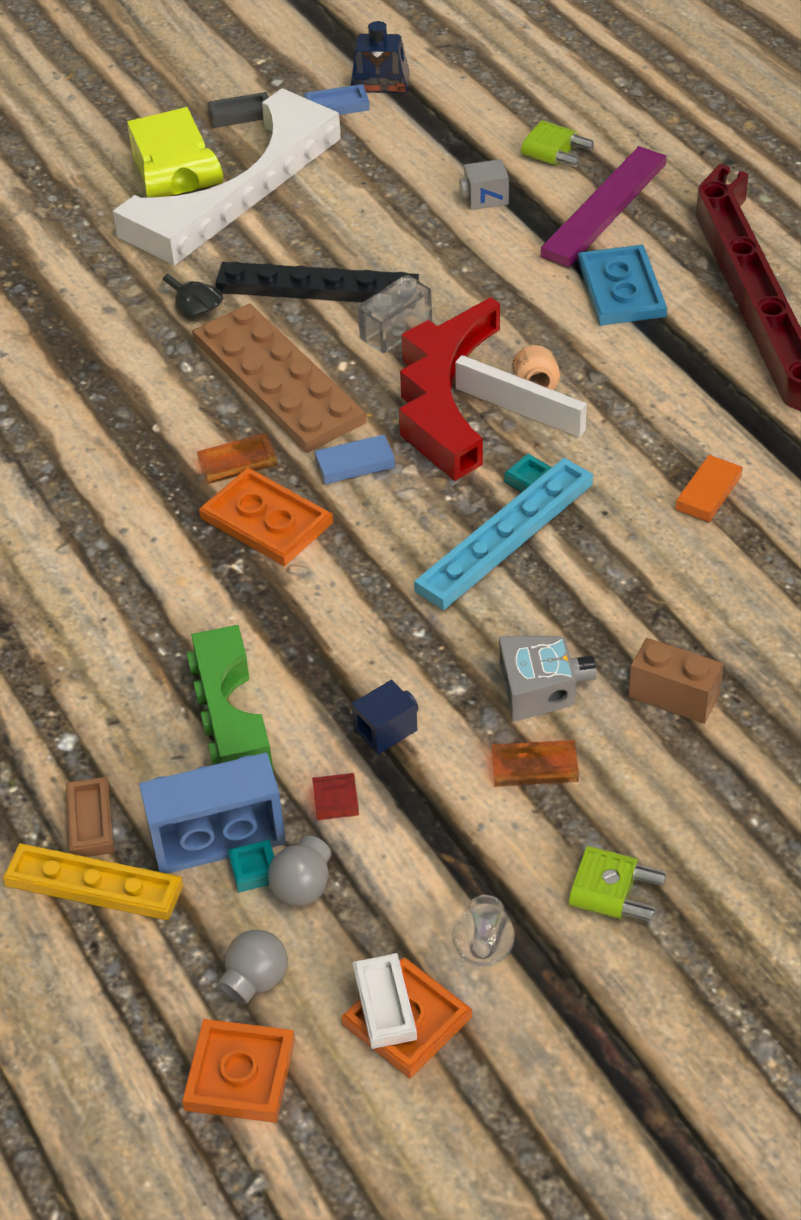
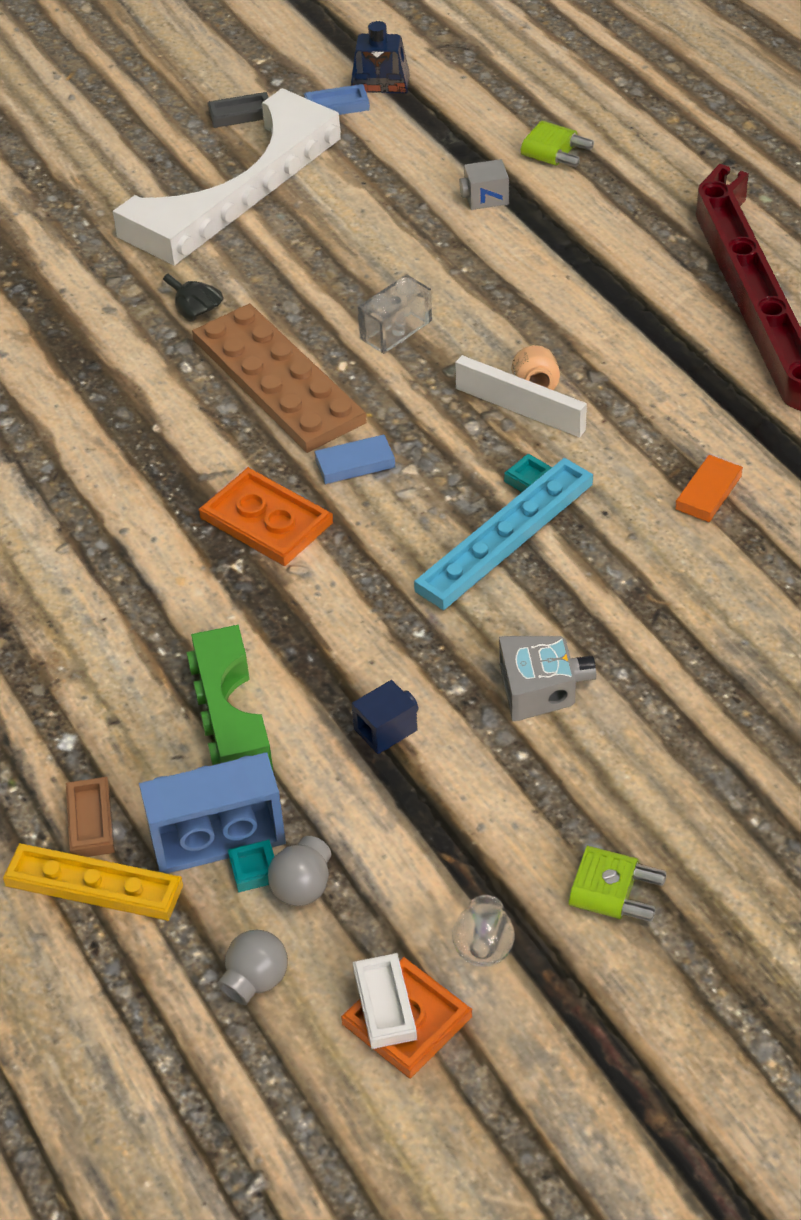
neon yellow piece [127,107,223,198] -> none
orange tile [182,1019,295,1123] -> none
clear orange tile [197,433,278,484] -> none
black plate [215,261,420,306] -> none
clear red tile [312,773,359,820] -> none
red arch [399,297,500,481] -> none
clear orange tile [491,740,579,787] -> none
magenta tile [541,146,667,267] -> none
dark azure tile [578,245,667,326] -> none
medium nougat brick [628,637,724,724] -> none

